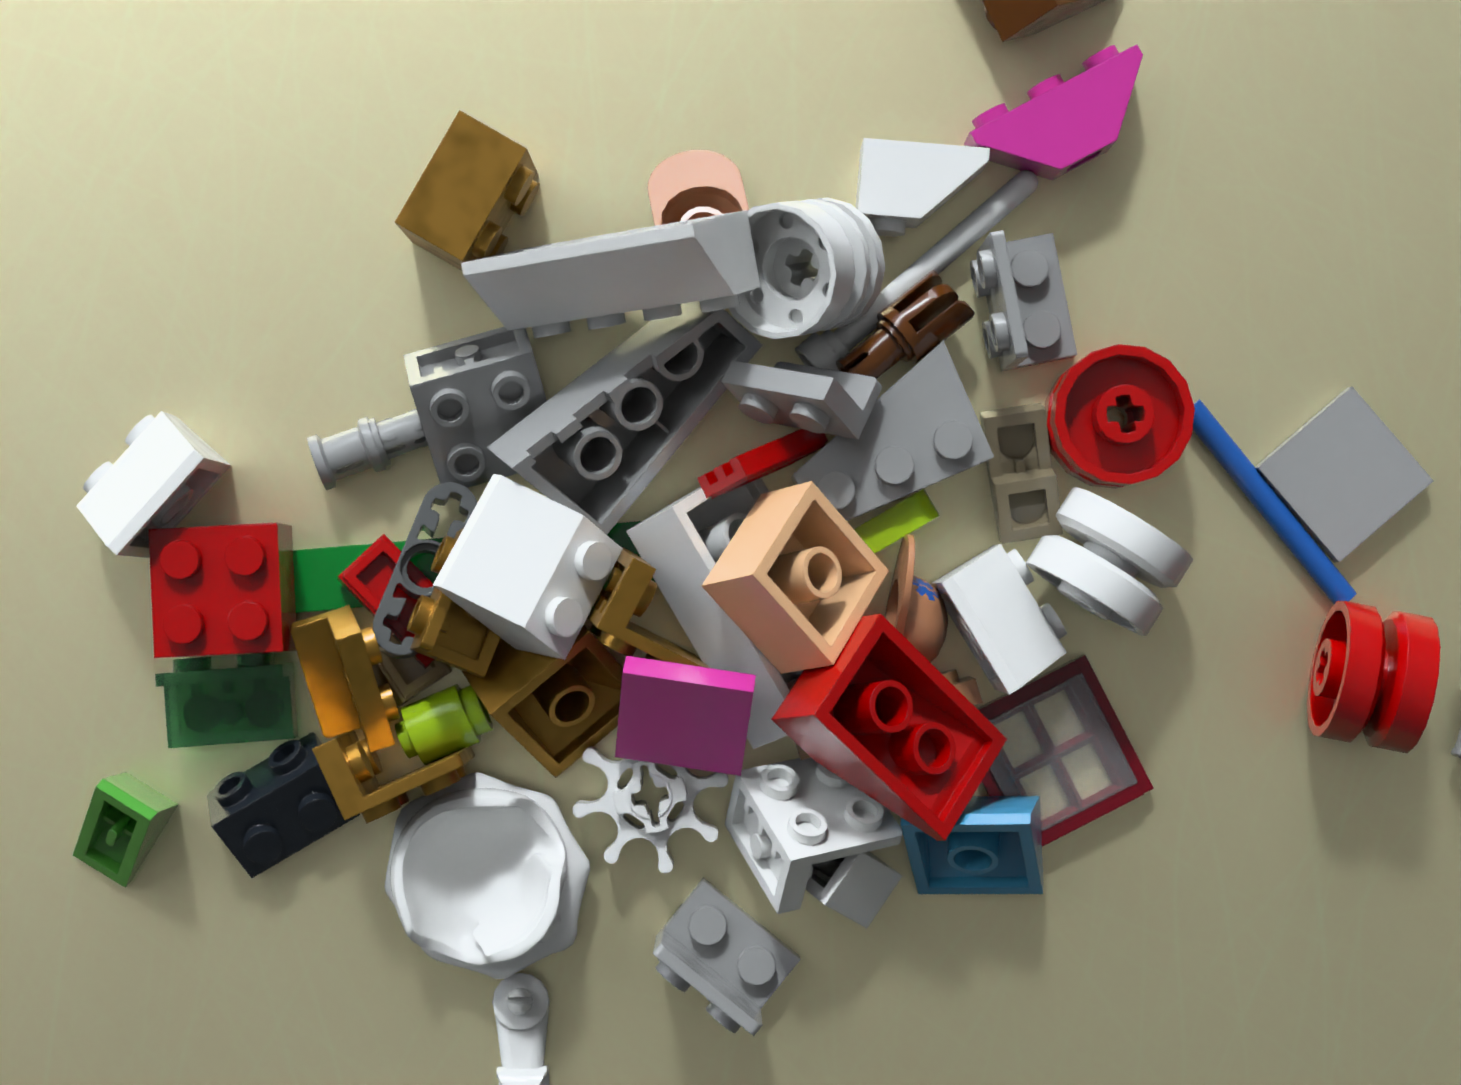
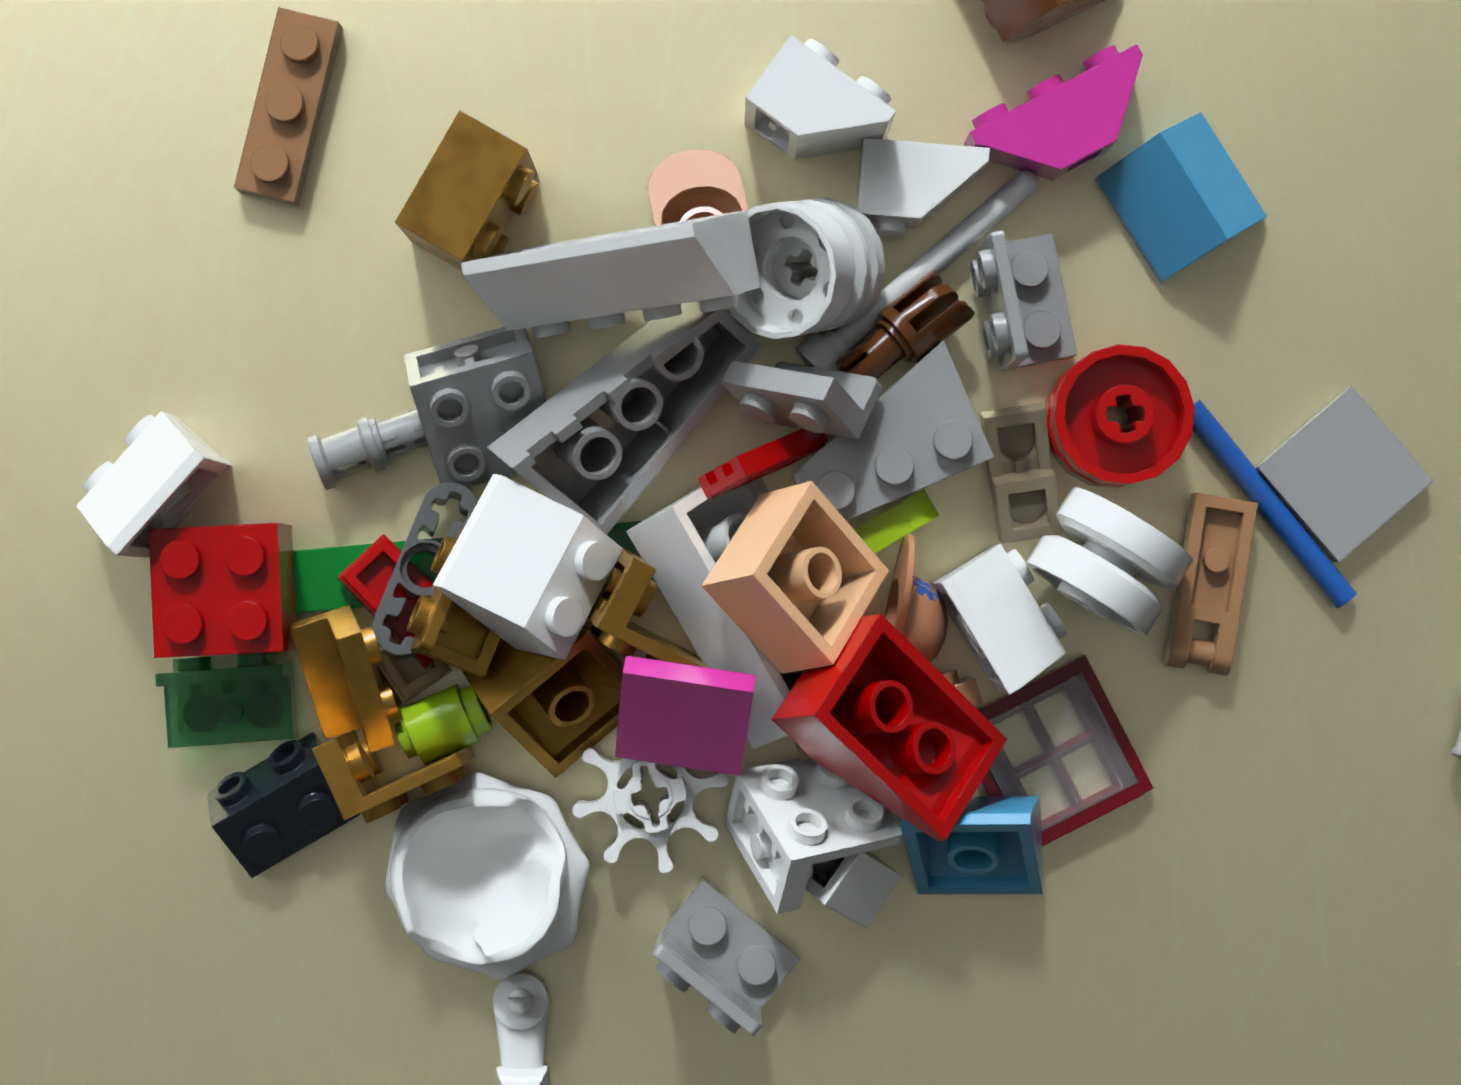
bright green slope [73,772,179,888] -> none
red wheel [1307,601,1441,754] -> none
none -> medium nougat plate [234,7,343,206]
none -> white slope [744,35,896,160]
none -> dark azure slope [1095,112,1267,283]
none -> medium nougat plate [1163,493,1258,676]

